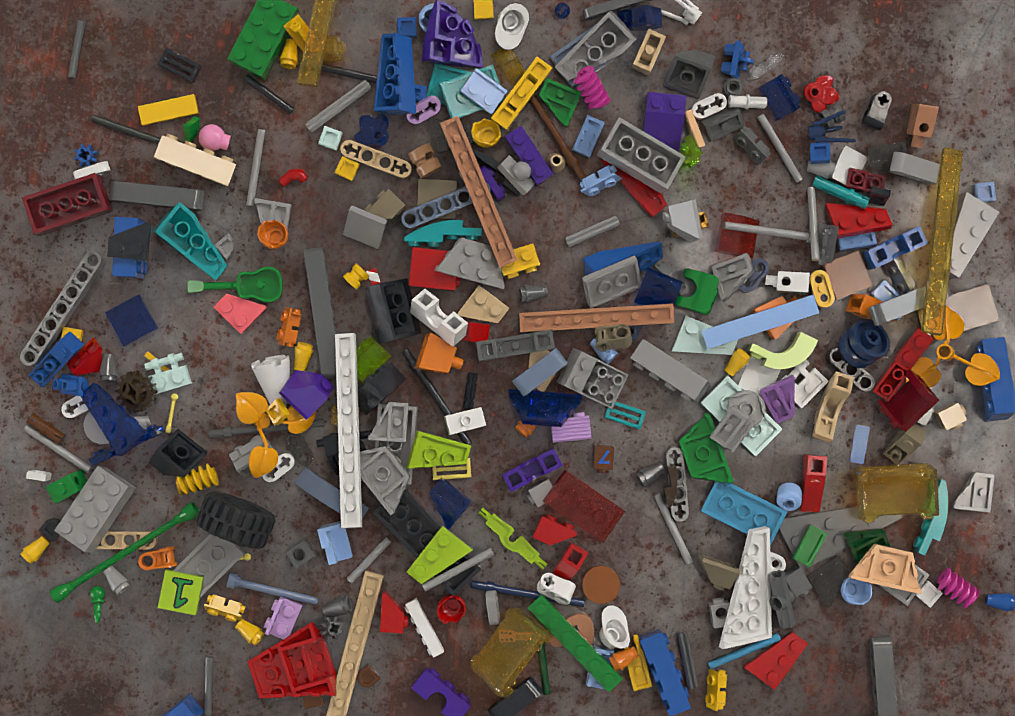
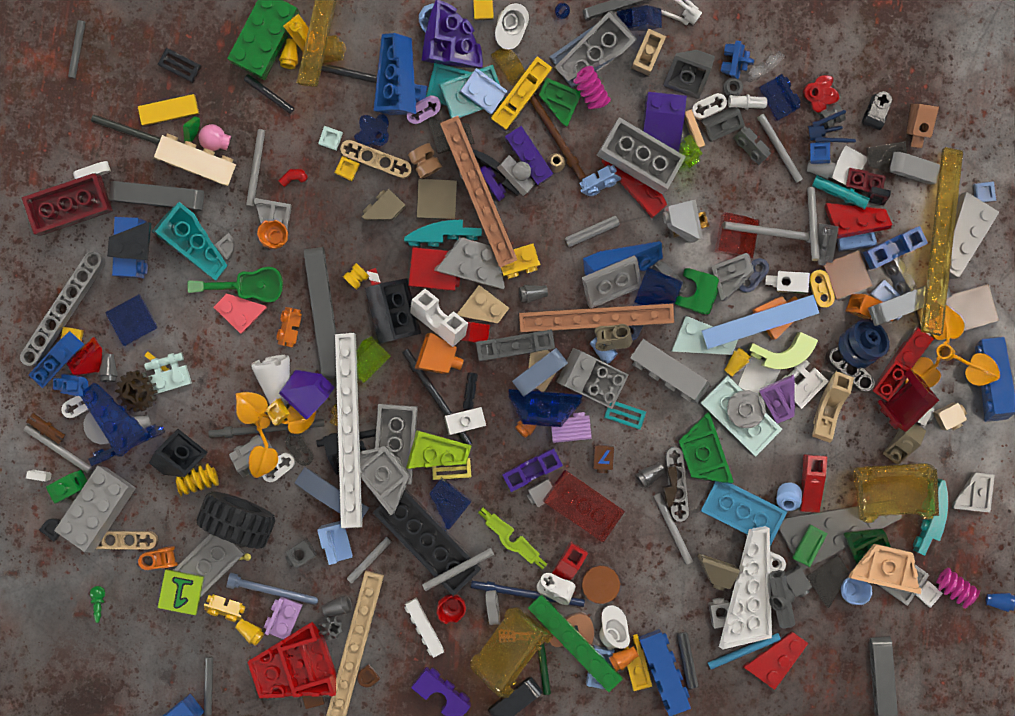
yellow cone [20,536,50,564] -> none
green hose [50,502,199,603] -> none
blue gear [74,144,99,167] -> none
light grey cone [103,566,130,595] -> none
light yellow hinge [166,393,178,433] -> none
yellow cone [294,342,314,371] -> none
light grey axle [306,80,371,132] -> none
light grey tile [343,205,387,249] -> none
black brick [358,362,406,415] -> none
light grey wing [368,402,409,442] -> none
red slope [380,591,408,633] -> none
blue tile [397,17,417,38] -> none
sand blue beam [401,183,490,228] -> none
lime wing [407,525,473,584] -> none
yellow hair [471,118,501,148] -> none
red slope [532,514,577,545] -> none
medium blue plate [572,115,605,158] -> none
yellow hinge [705,669,727,711] -> none
light grey plate [710,406,755,453] -> none
sticker [850,425,870,464] -> none

